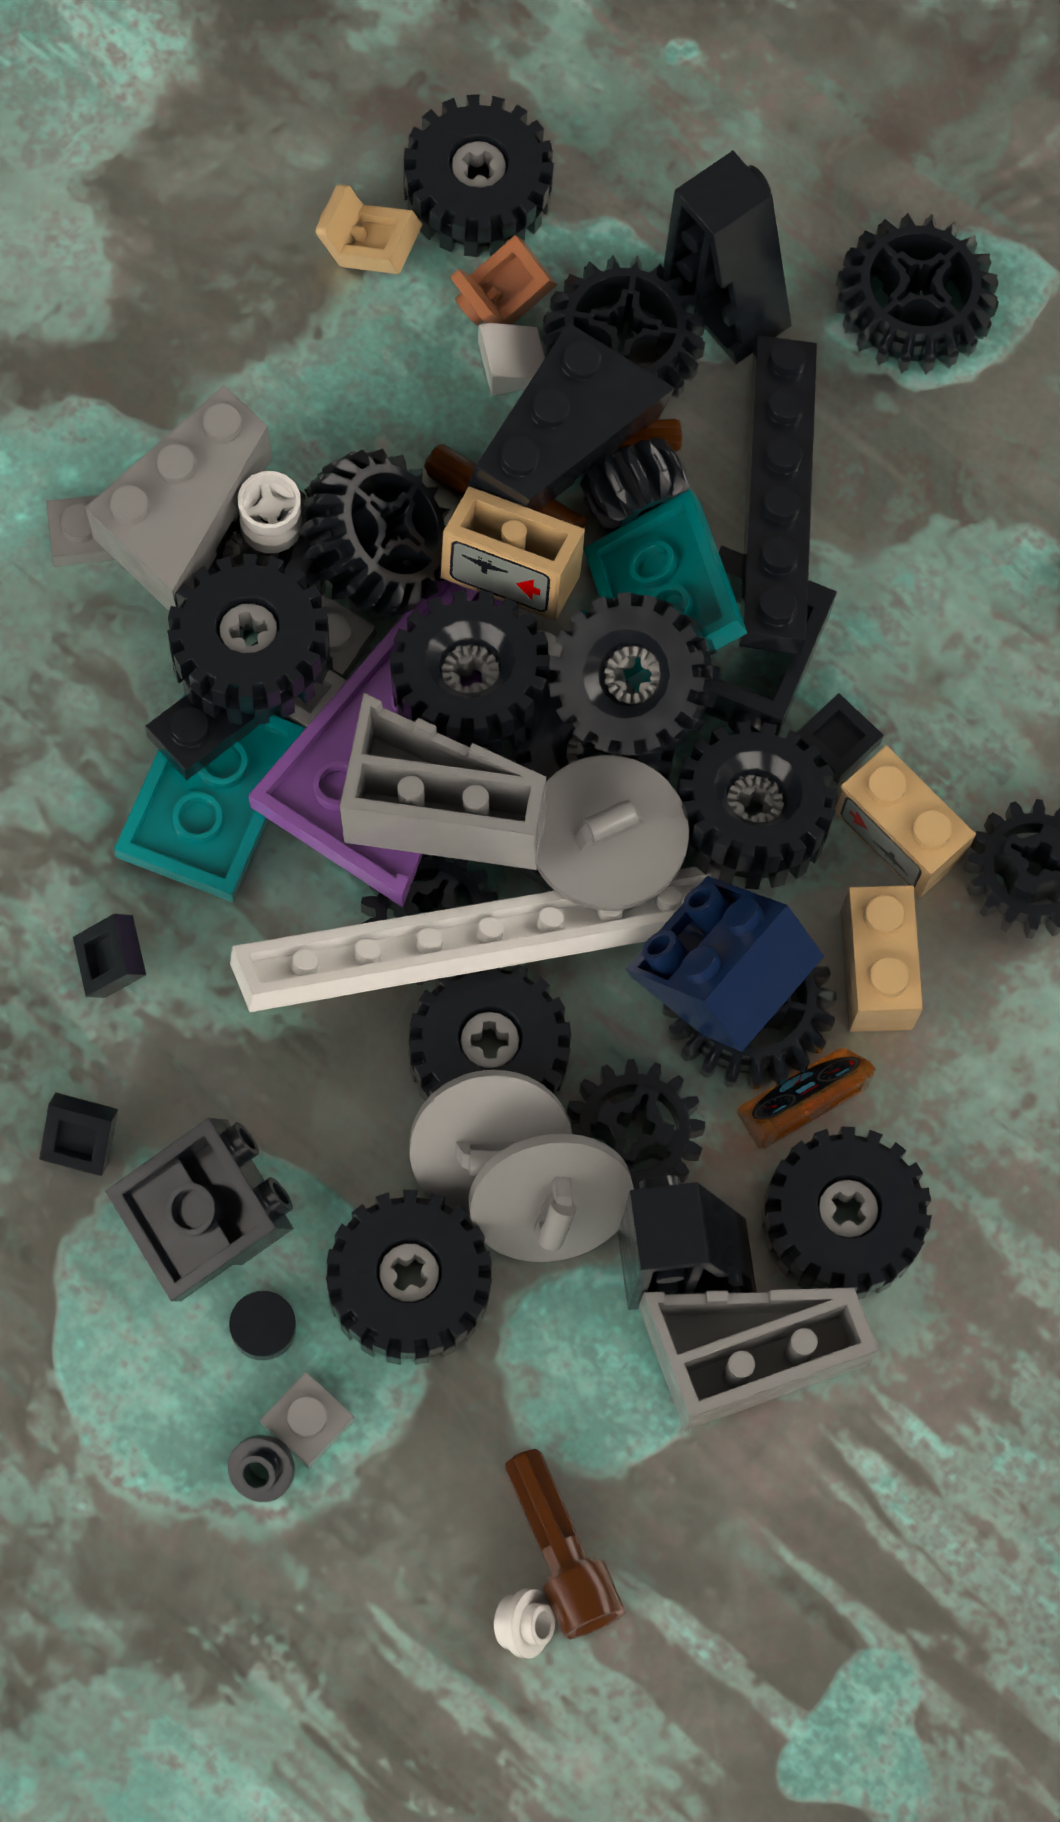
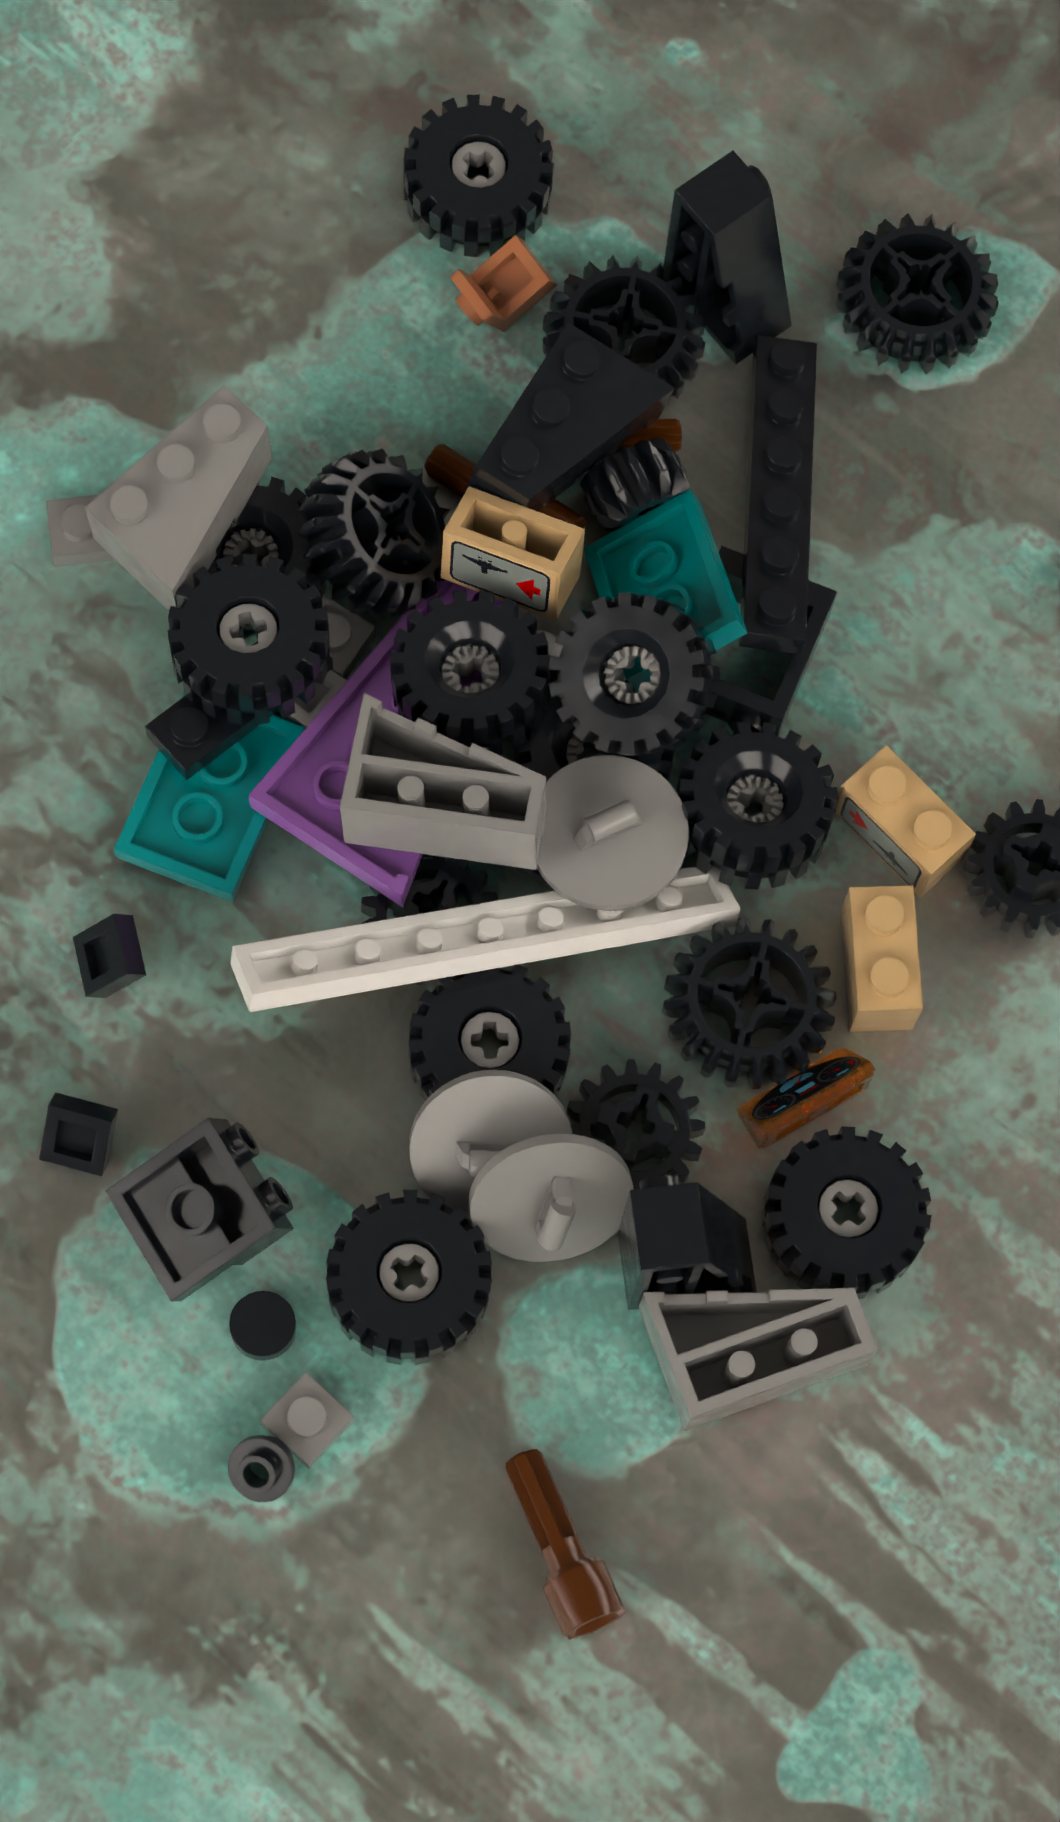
white wheel [238,471,302,553] -> none
tan bracket [316,184,422,274] -> none
white slope [478,323,545,396] -> none
white plate [494,1589,555,1658] -> none
dark blue slope [626,876,824,1052] -> none
black plate [796,693,884,784] -> none

